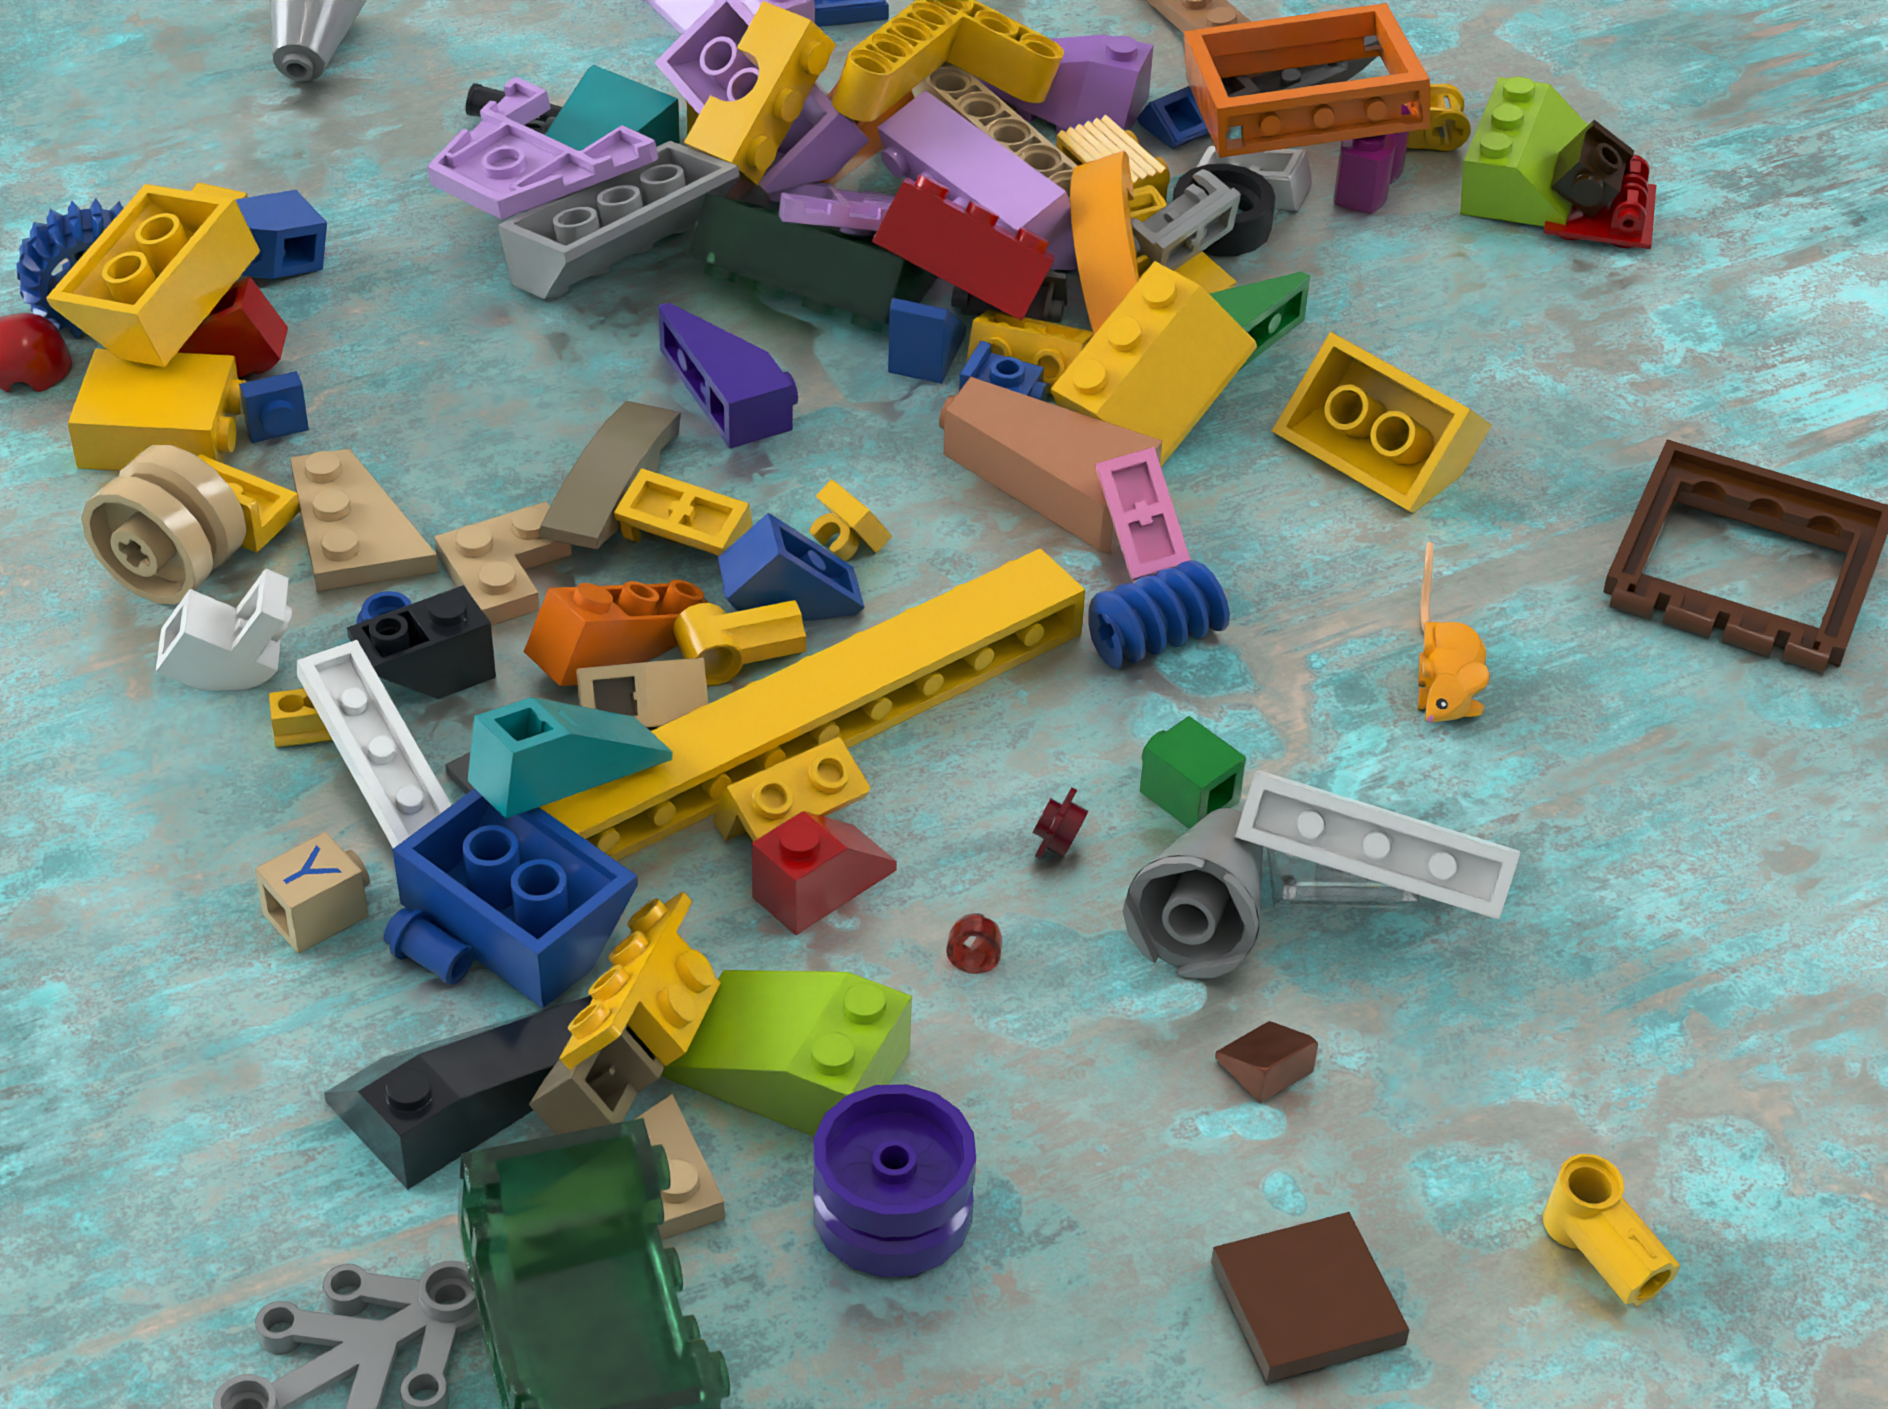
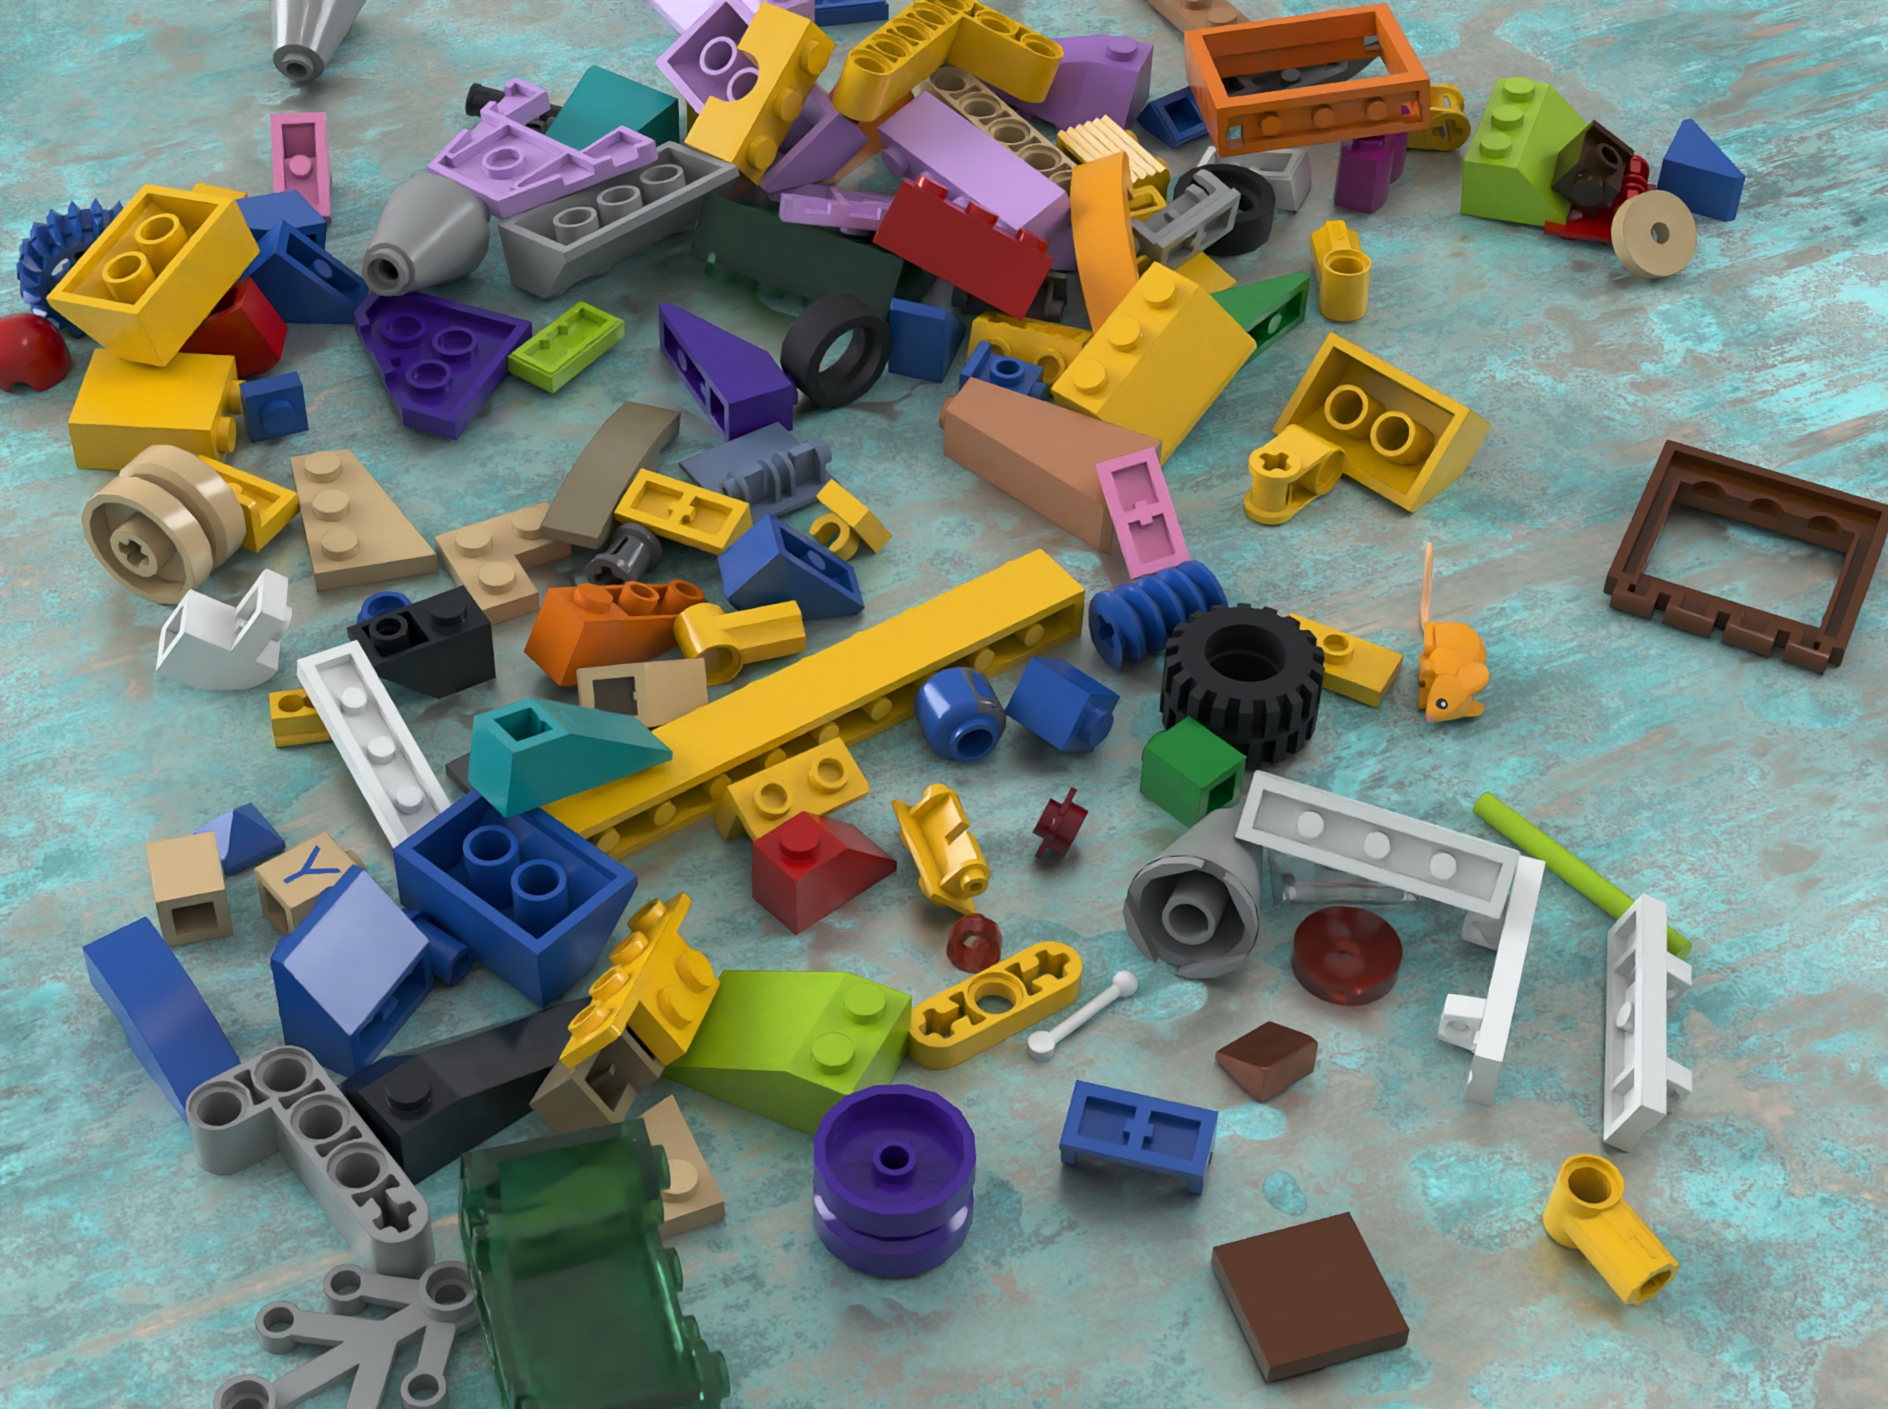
none -> blue slope [82,916,241,1127]
none -> tan brick [146,831,234,947]
none -> light grey beam [185,1045,435,1280]
none -> blue slope [193,802,286,877]
none -> blue slope [236,219,369,324]
none -> bright pink slope [270,112,333,223]
none -> slope [270,864,435,1078]
none -> dark purple plate [353,291,533,440]
none -> light grey cone [362,172,491,296]
none -> lime plate [507,300,625,394]
none -> dark grey bush [585,522,663,586]
none -> sand blue hinge [679,422,842,526]
none -> black tyre [780,292,892,408]
none -> yellow hinge [891,783,991,919]
none -> yellow beam [908,941,1083,1070]
none -> blue head [914,667,1006,762]
none -> blue brick [1005,657,1121,752]
none -> white hinge [1027,970,1139,1061]
none -> blue hinge [1059,1080,1218,1195]
none -> black tyre [1160,603,1325,768]
none -> yellow piece [1243,424,1347,525]
none -> yellow plate [1288,612,1404,708]
none -> clear red piece [1291,906,1403,1006]
none -> yellow piece [1310,220,1372,322]
none -> white hinge [1438,855,1546,1106]
none -> lime bar [1473,791,1692,960]
none -> white hinge [1603,893,1692,1152]
none -> tan piece [1611,190,1697,280]
none -> blue slope [1656,119,1746,222]

